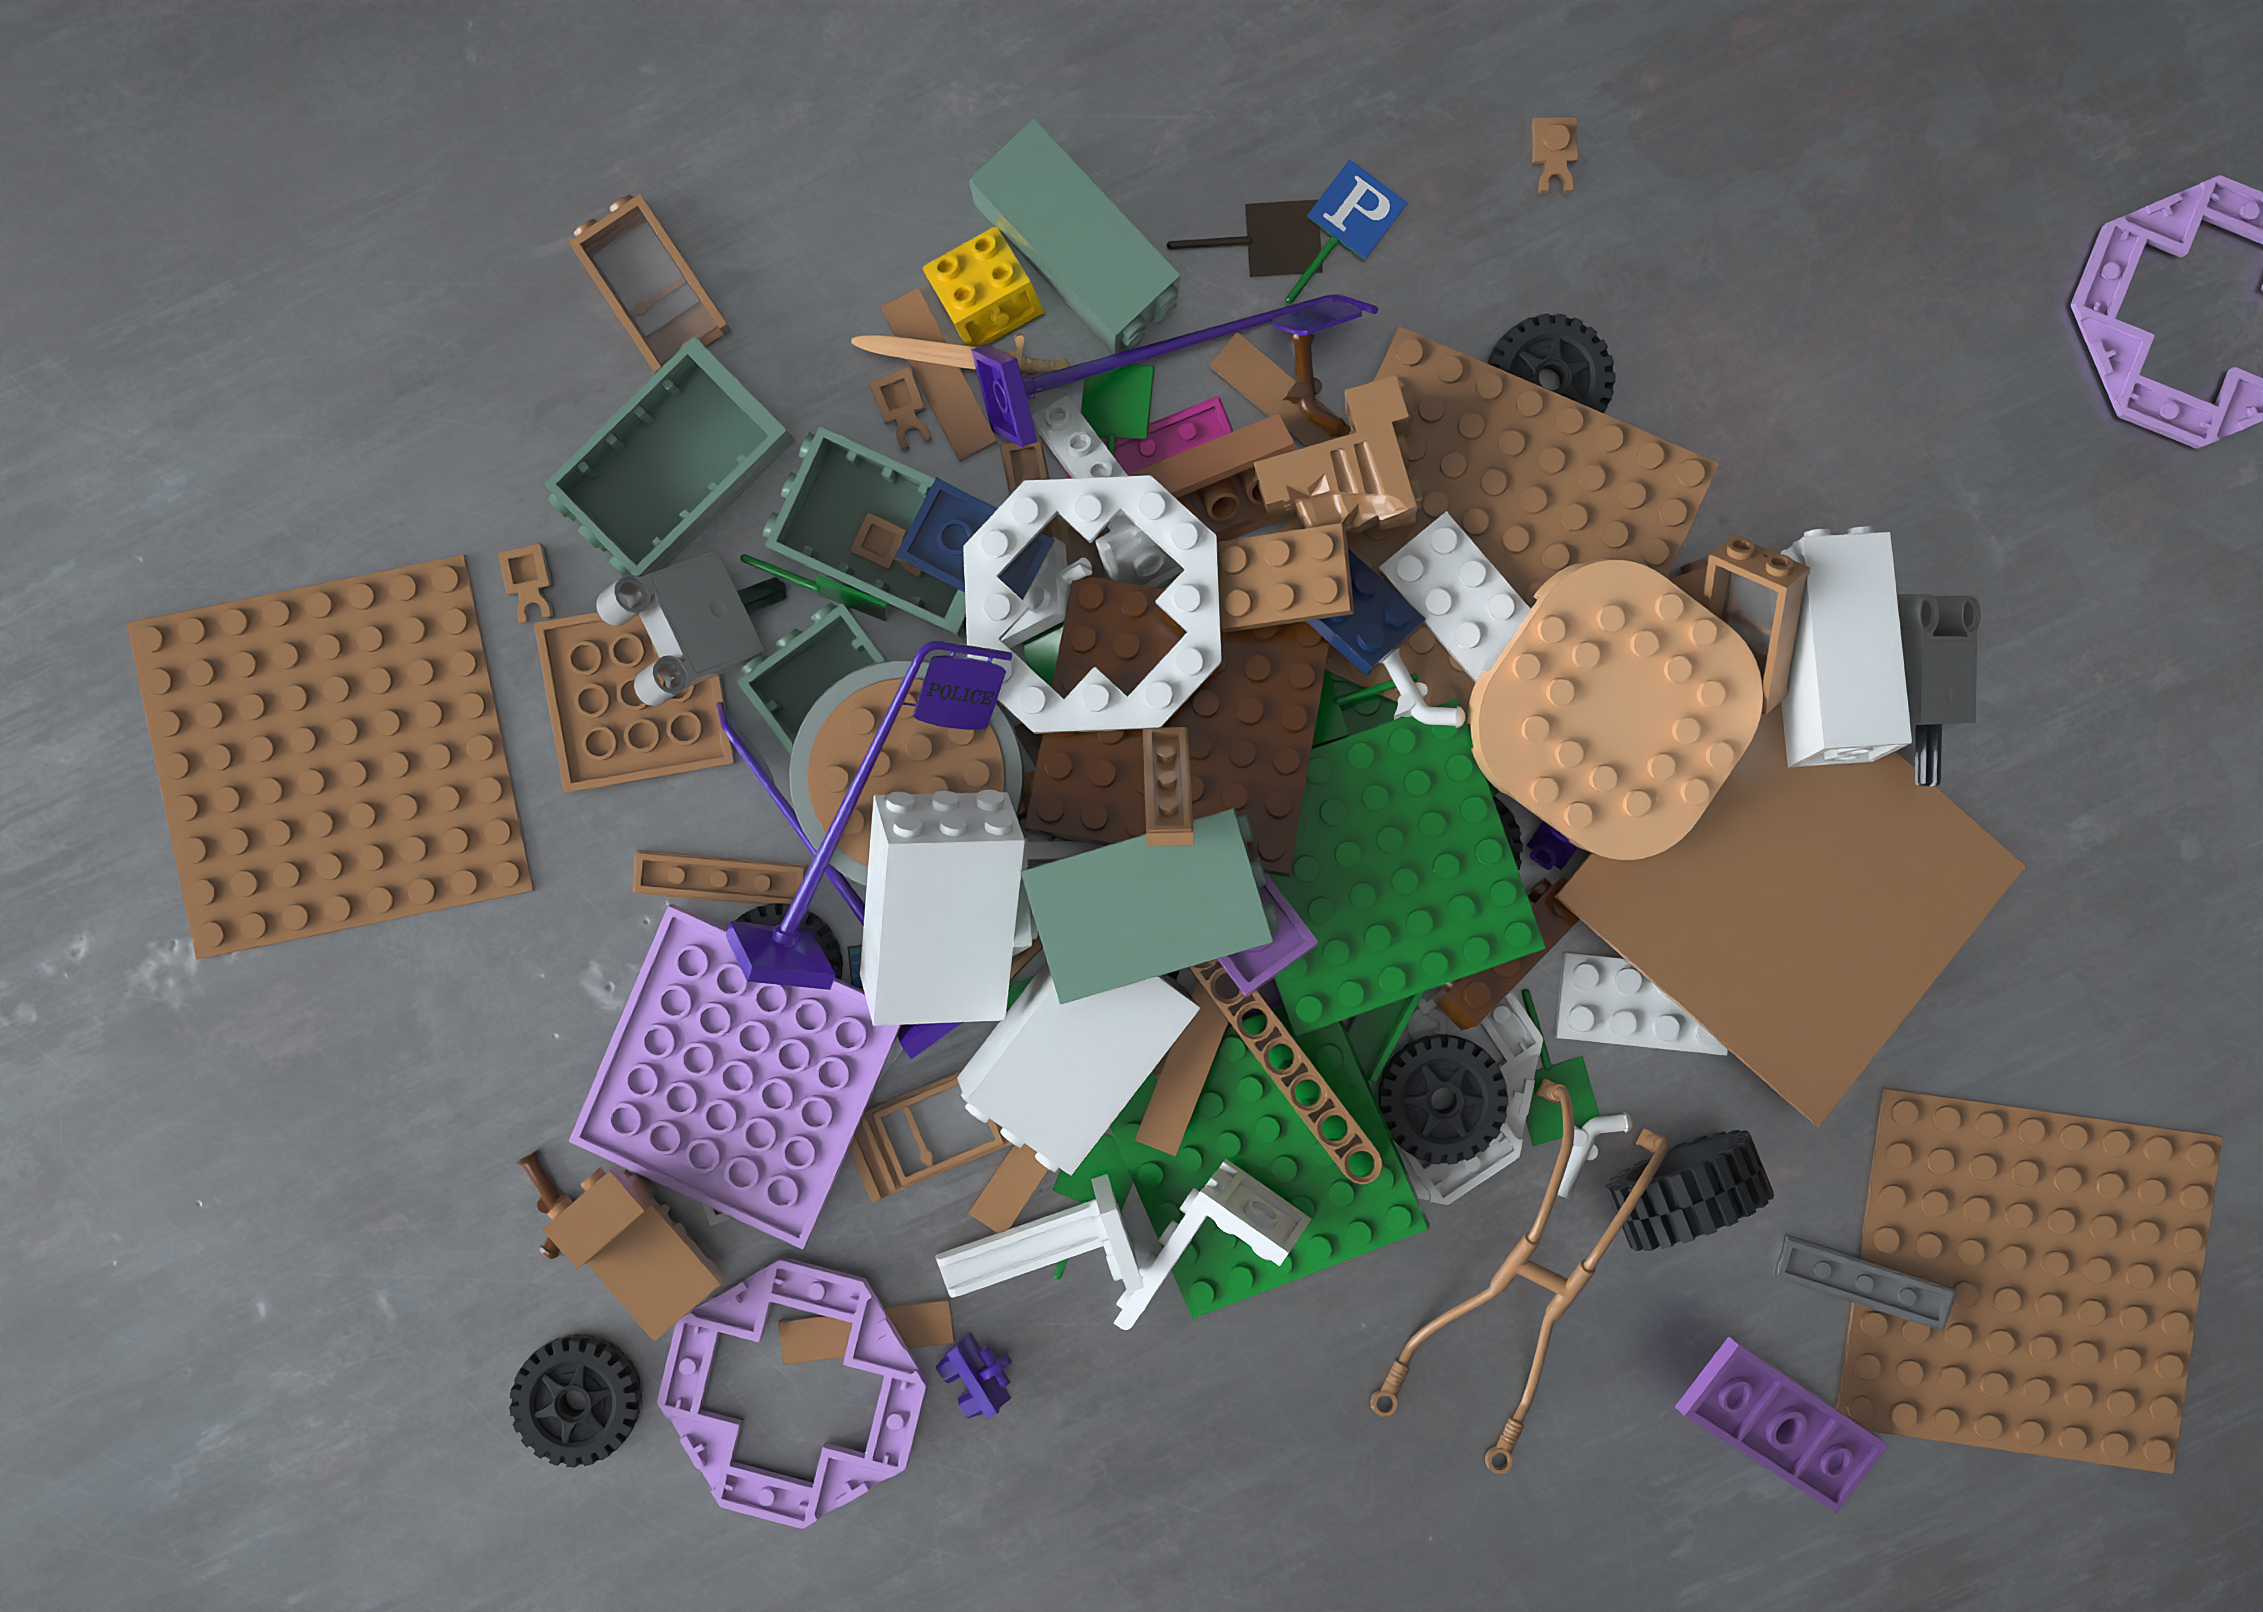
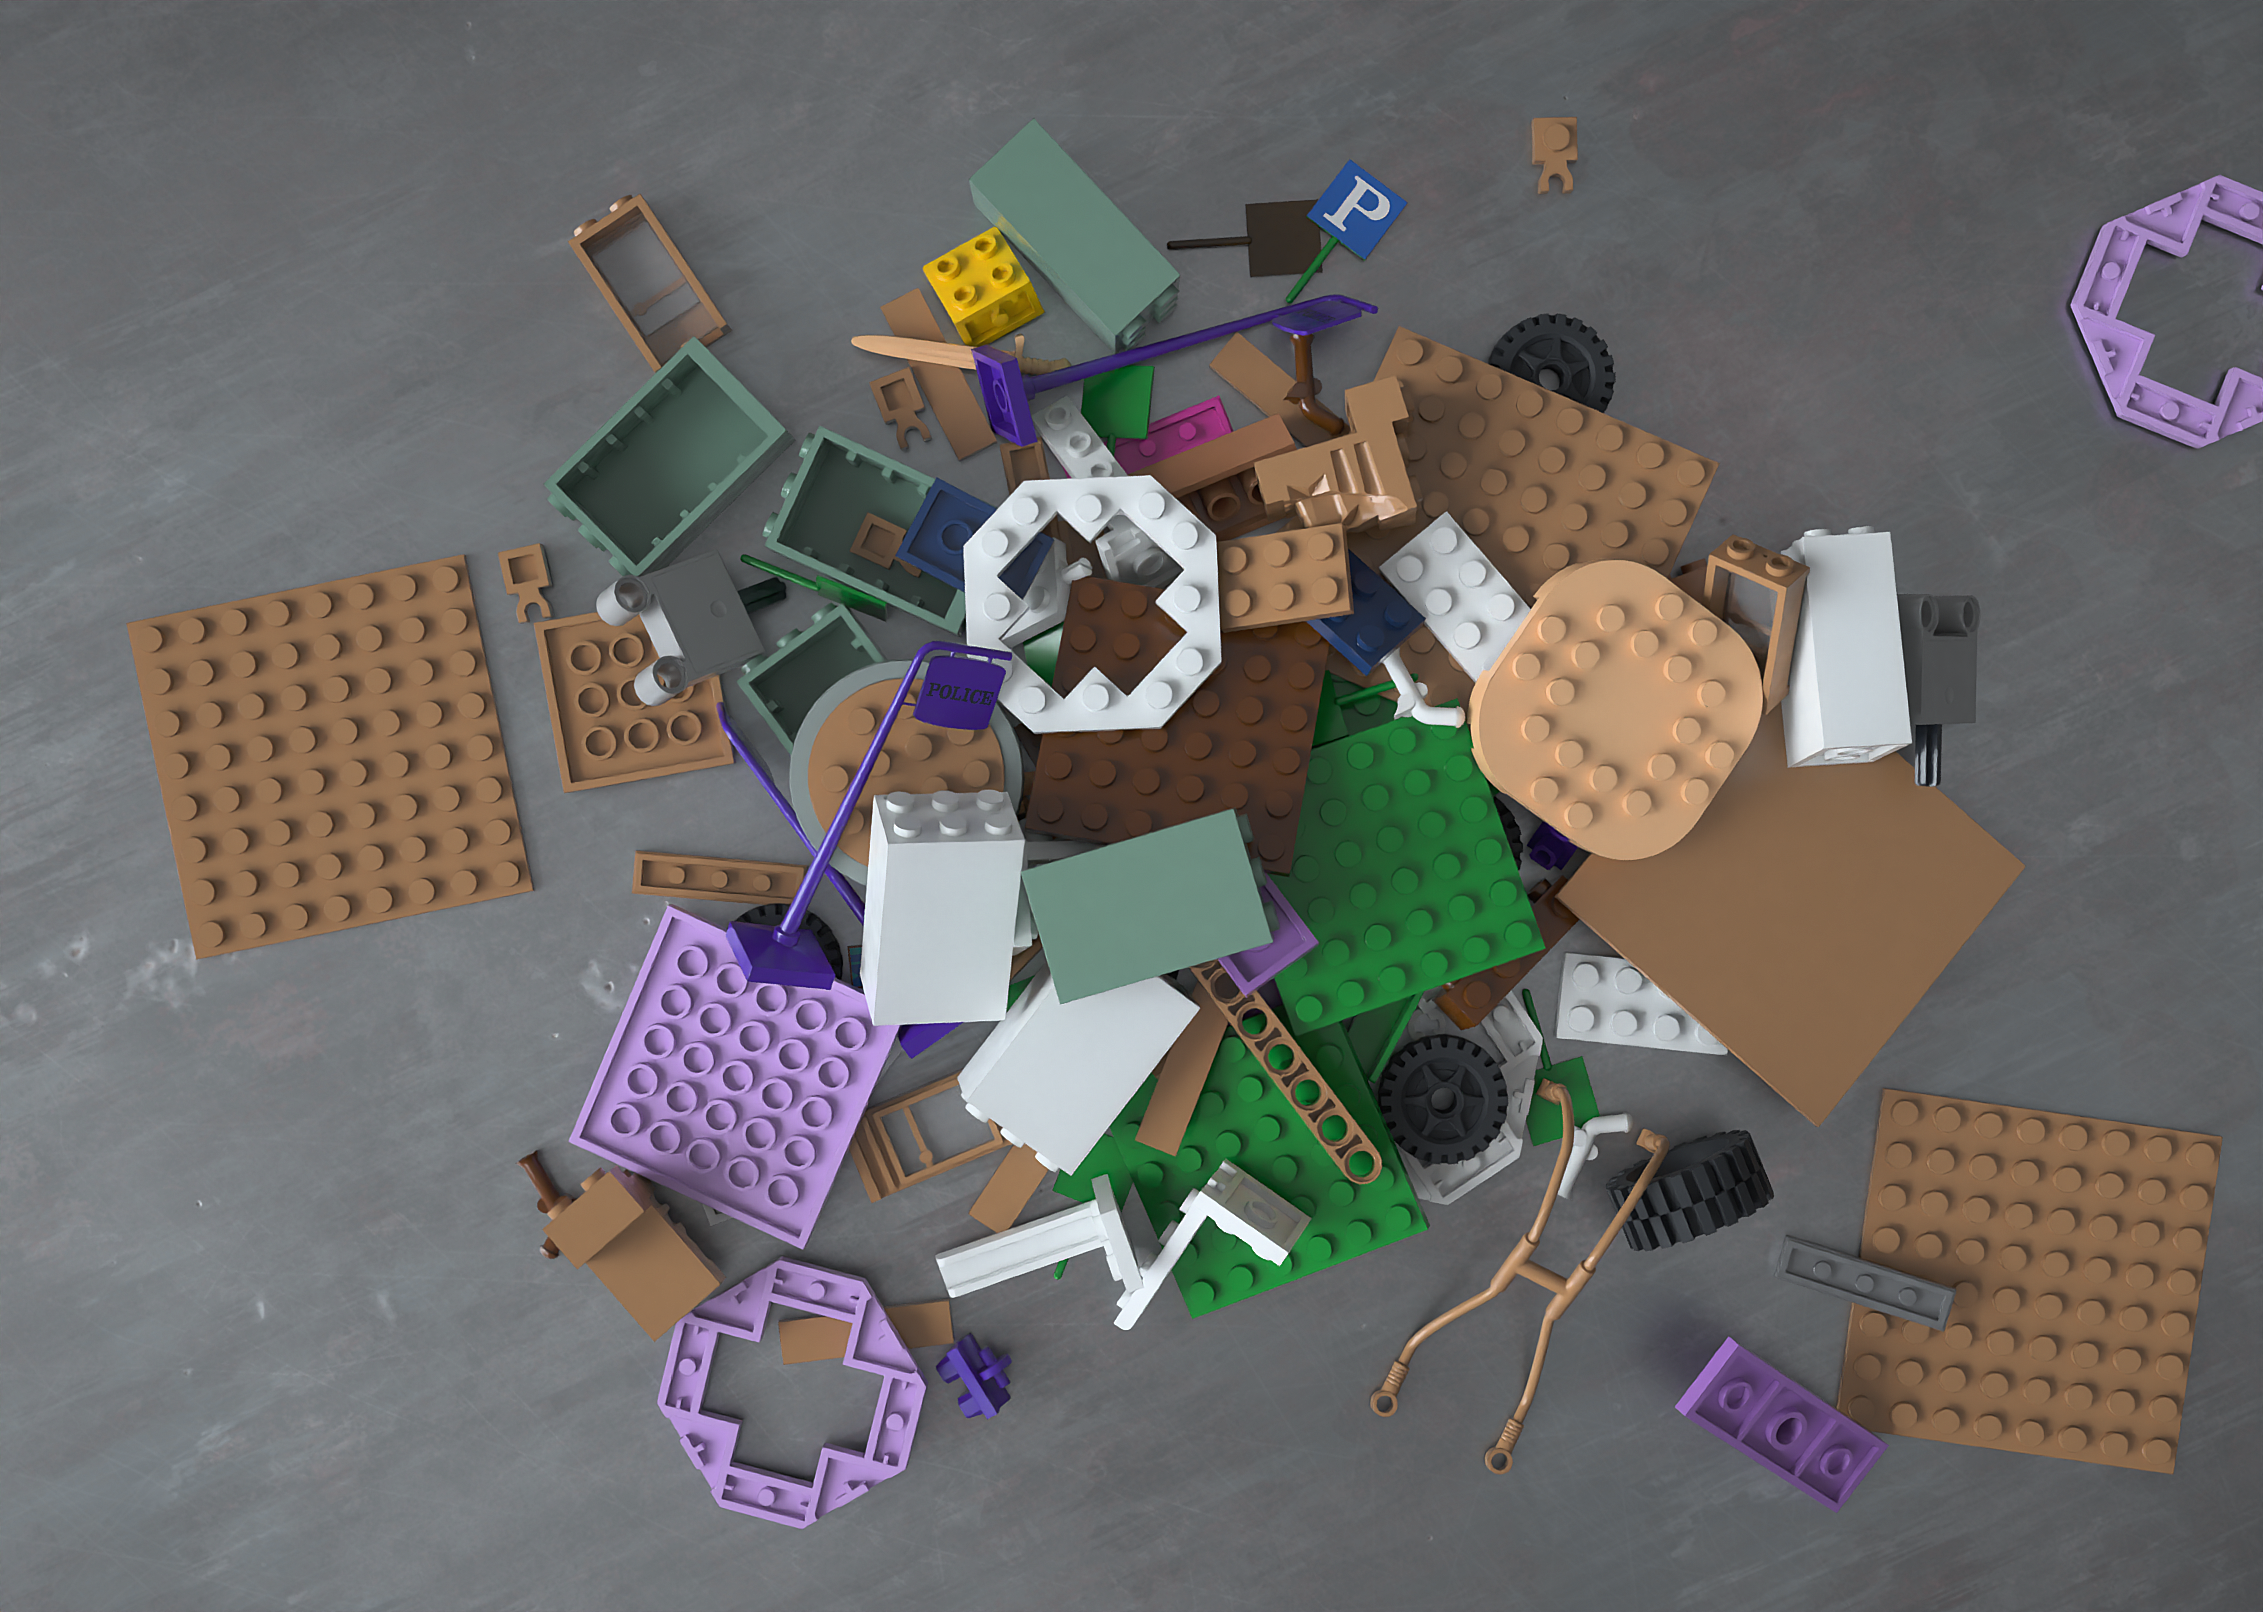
black wheel [509,1334,642,1468] -> none
medium nougat tile [1143,727,1194,847] -> none

